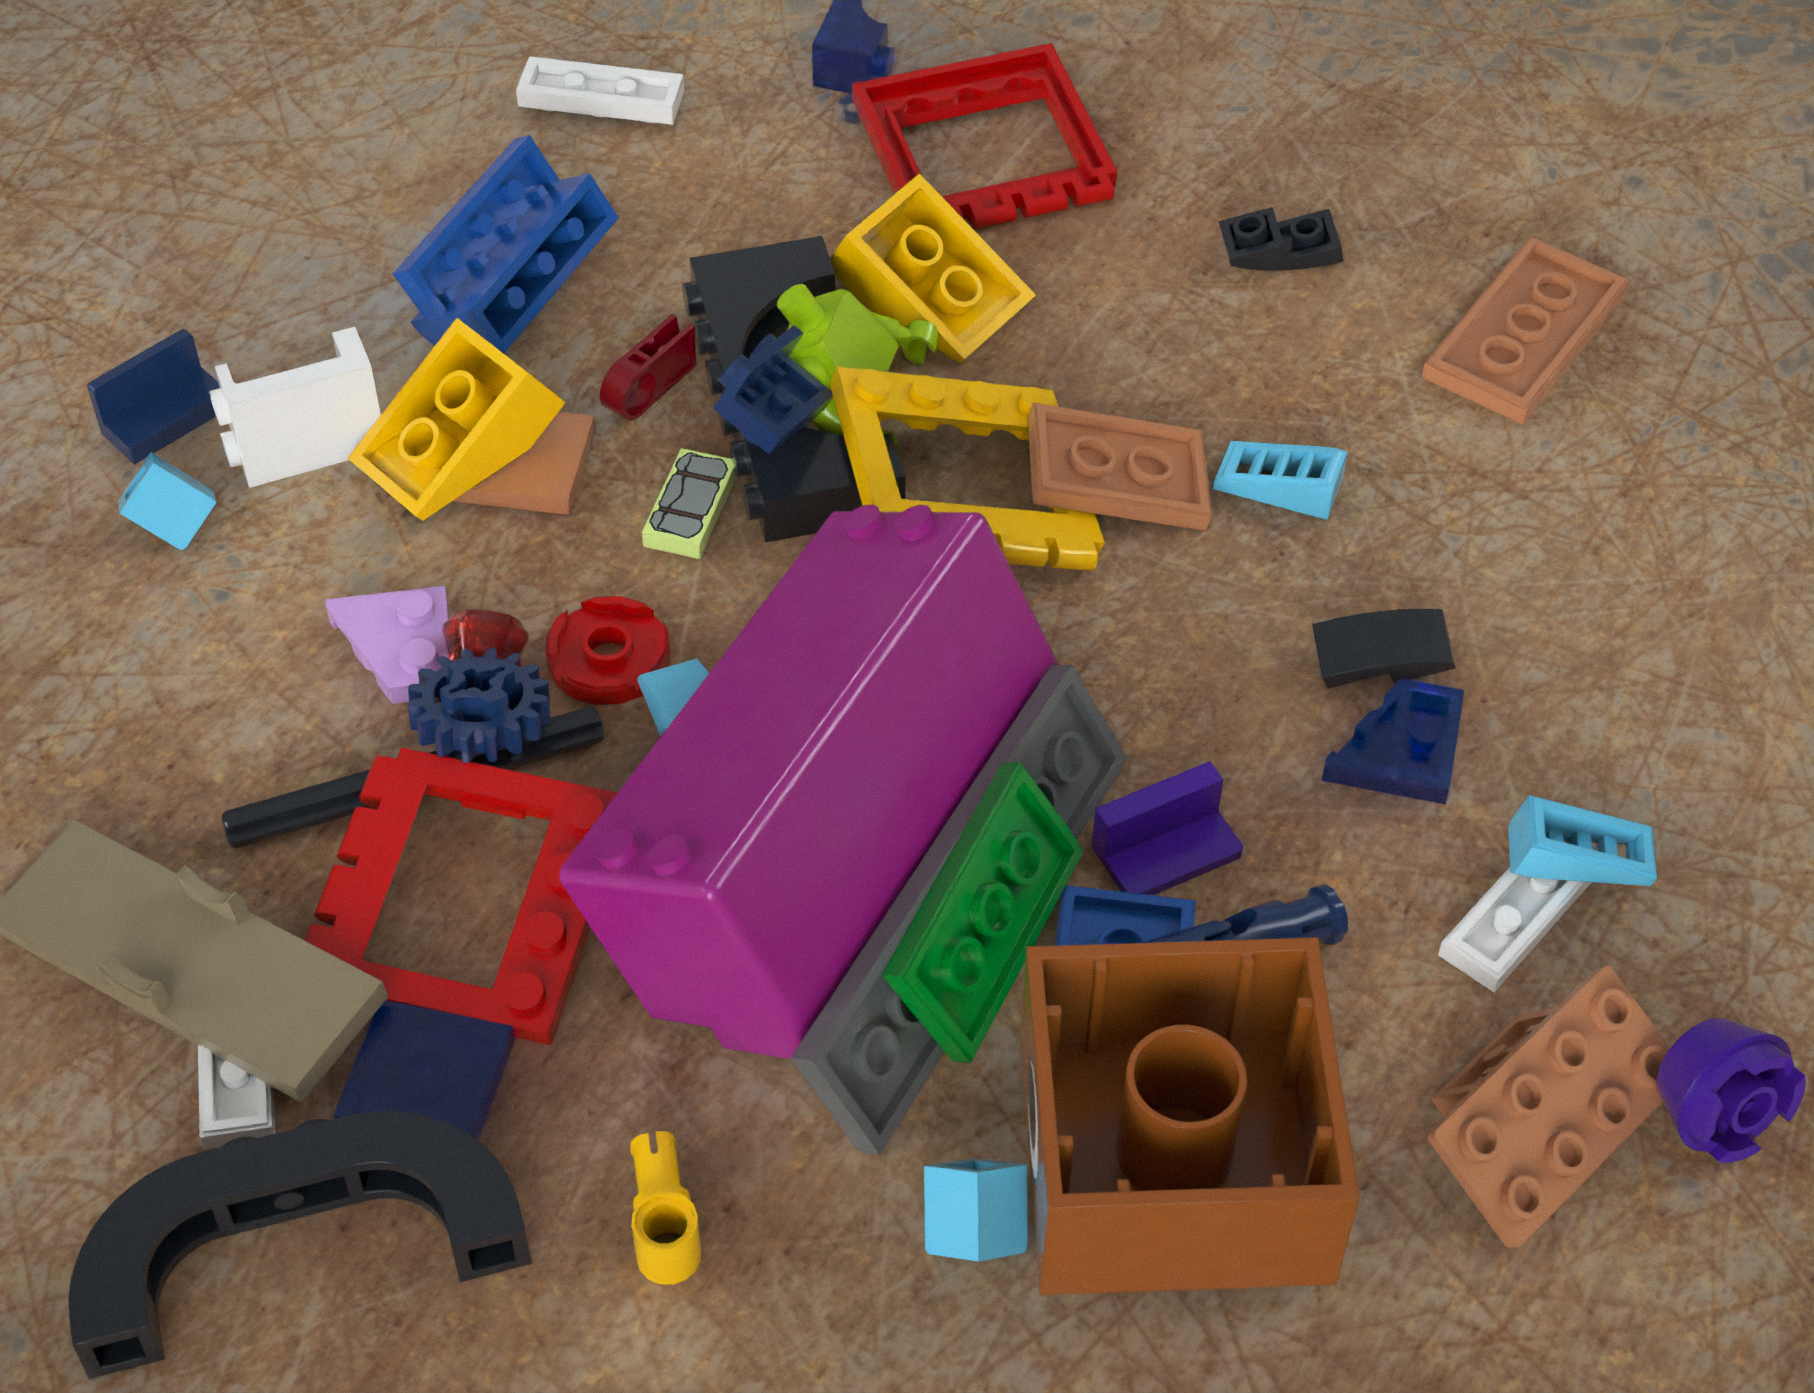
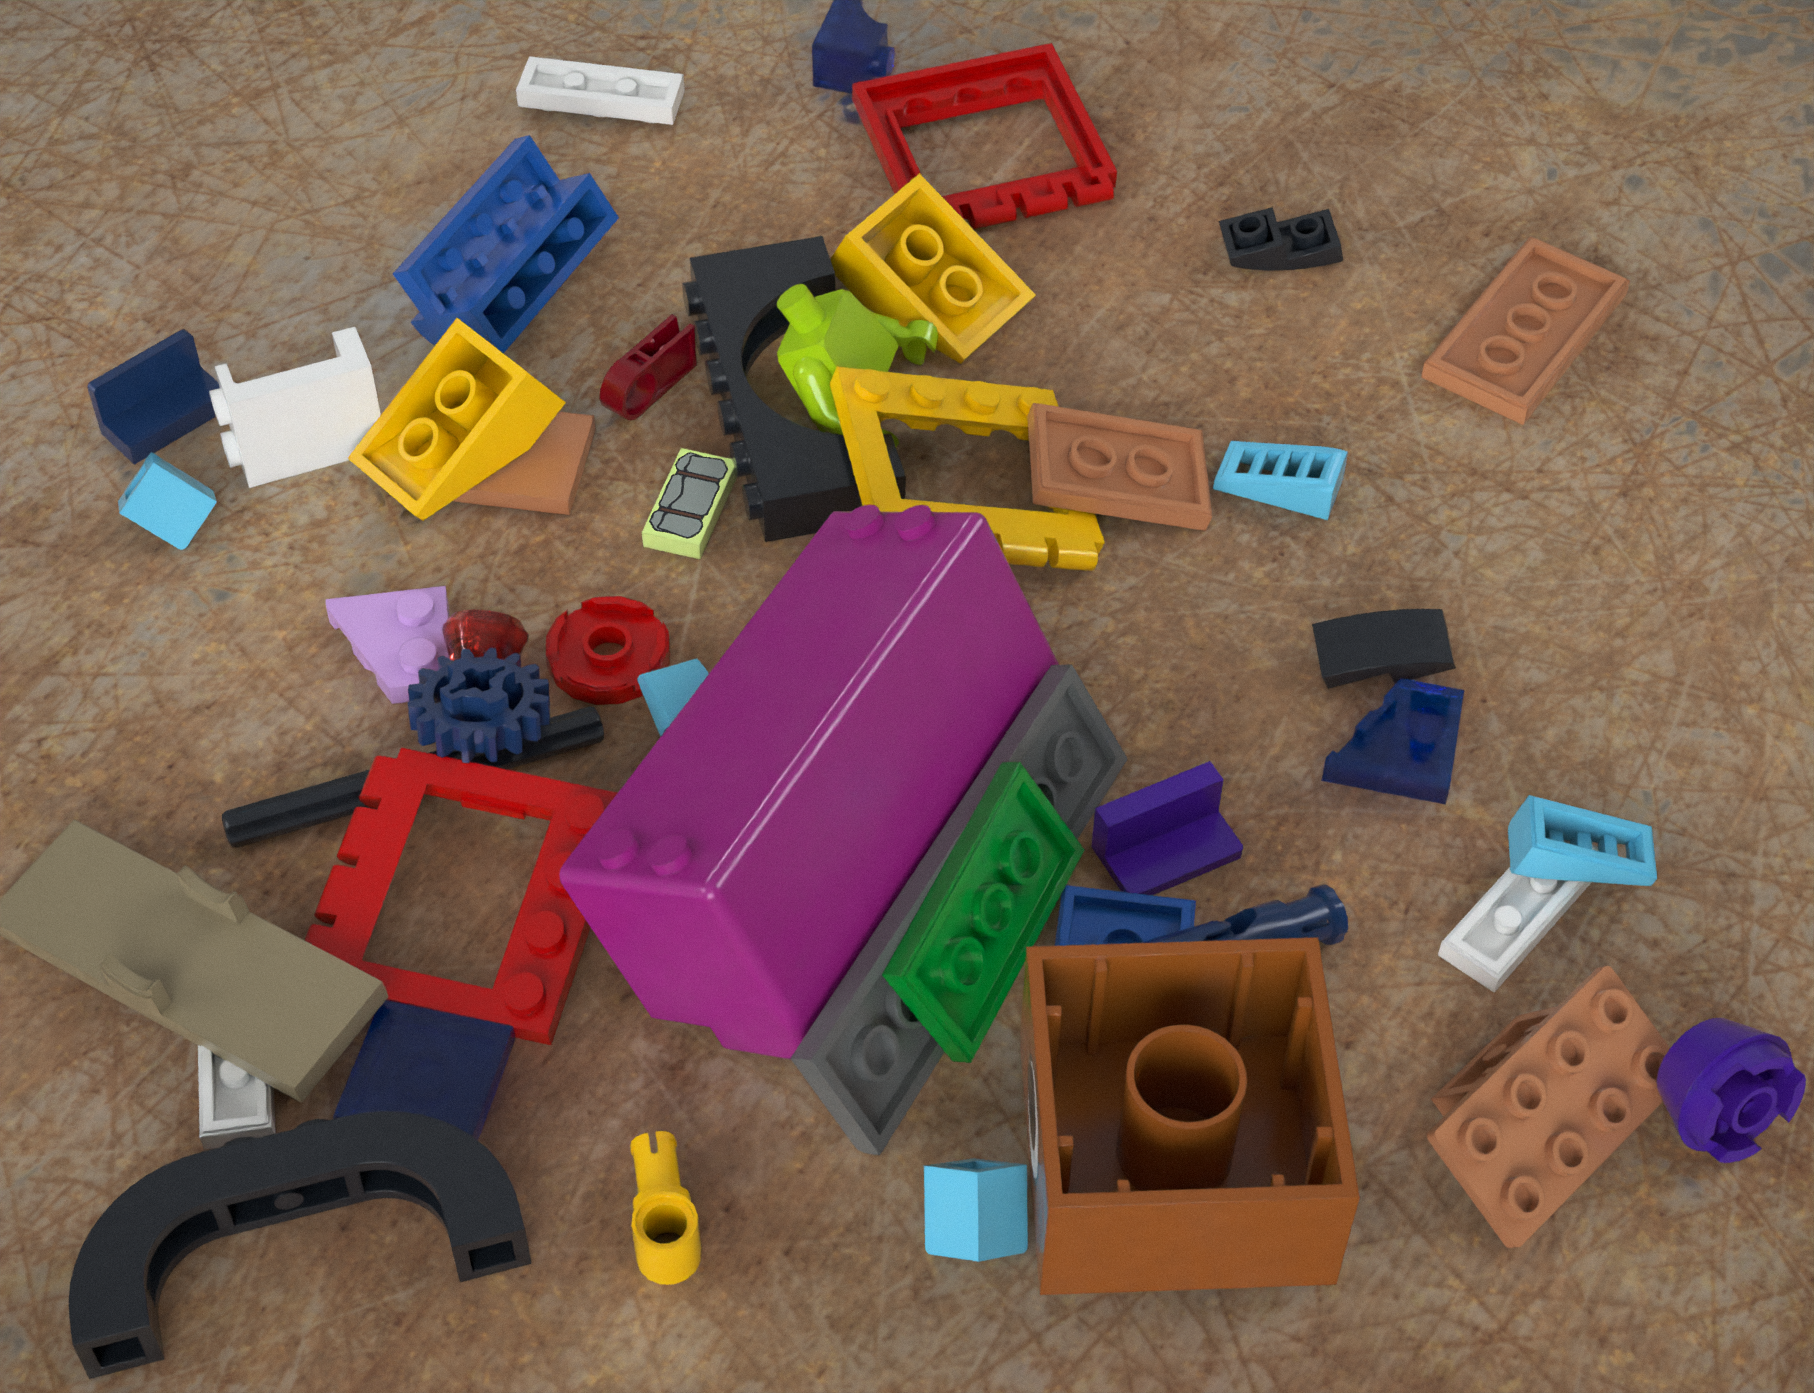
dark blue bracket [713,325,833,455] -> none

